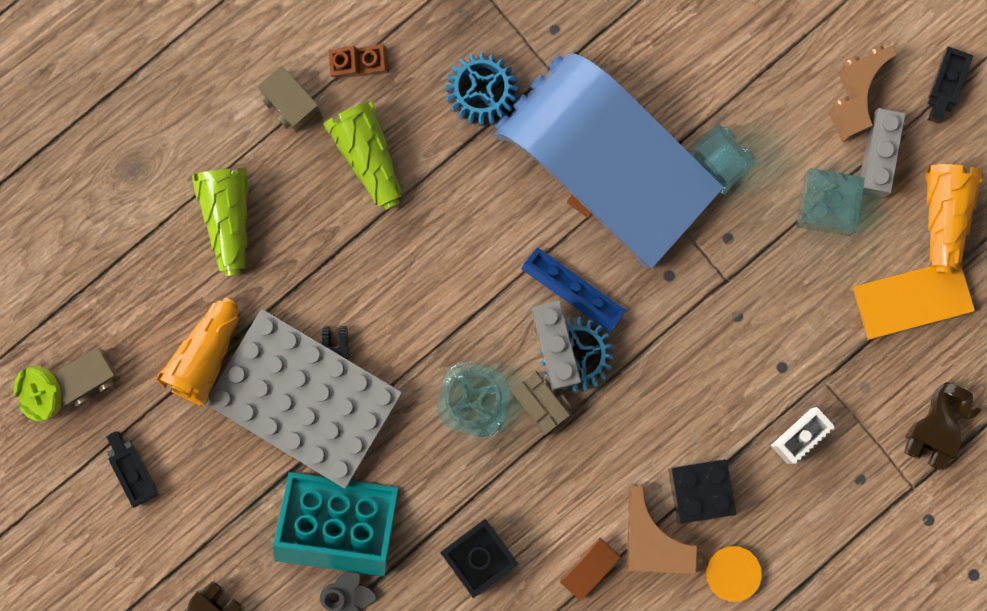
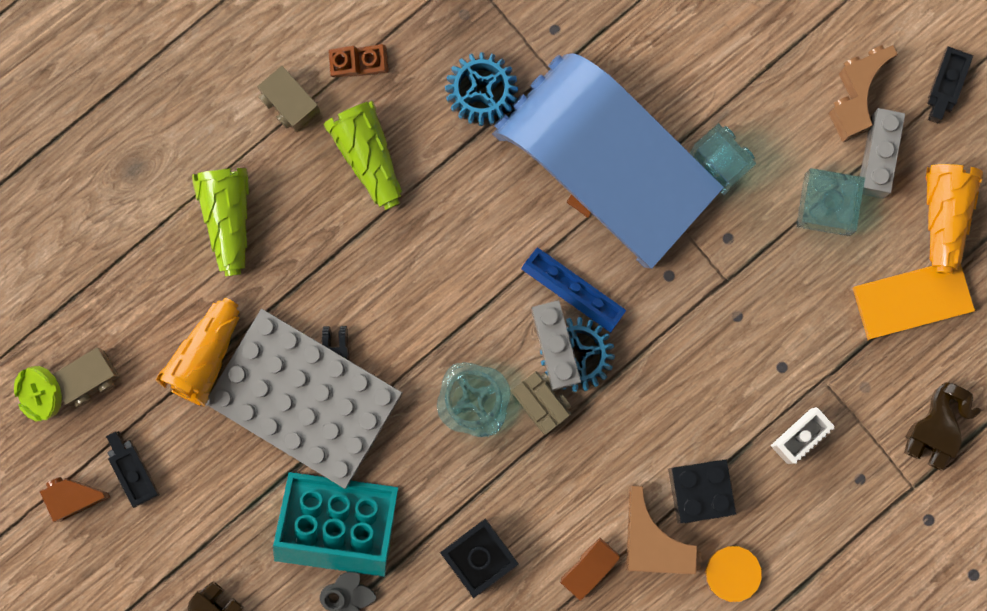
none -> dark orange slope [39,477,111,522]

